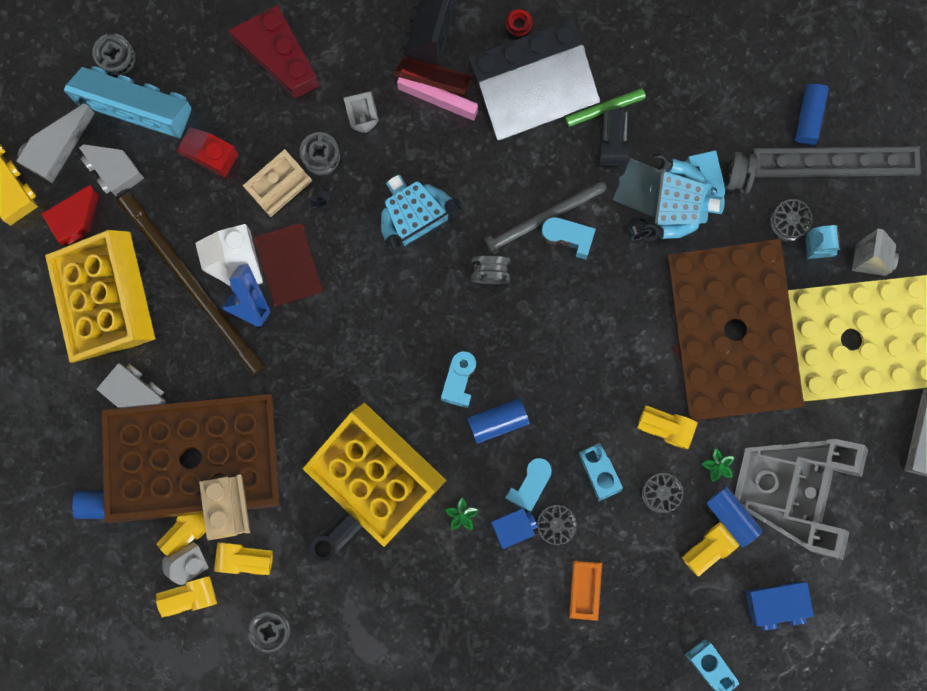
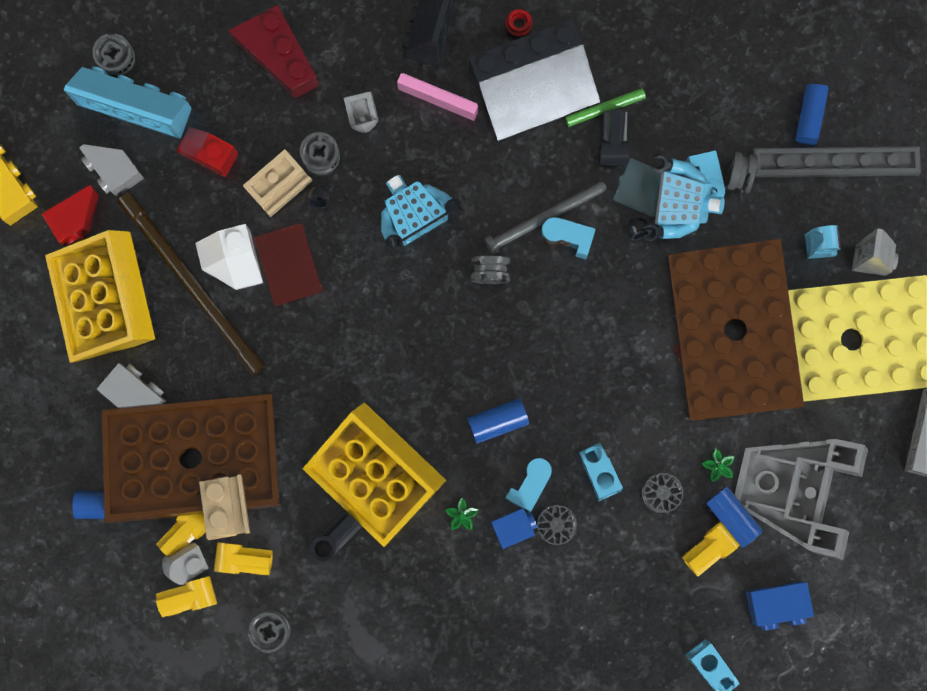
light grey slope [17,104,95,183] -> none
blue slope [222,264,271,326] -> none
clear red piece [394,57,472,95] -> none
medium azure leg [441,351,476,408] -> none
orange tile [569,561,602,620] -> none
yellow piece [637,406,698,450] -> none
dark grey wheel [770,199,813,241] -> none

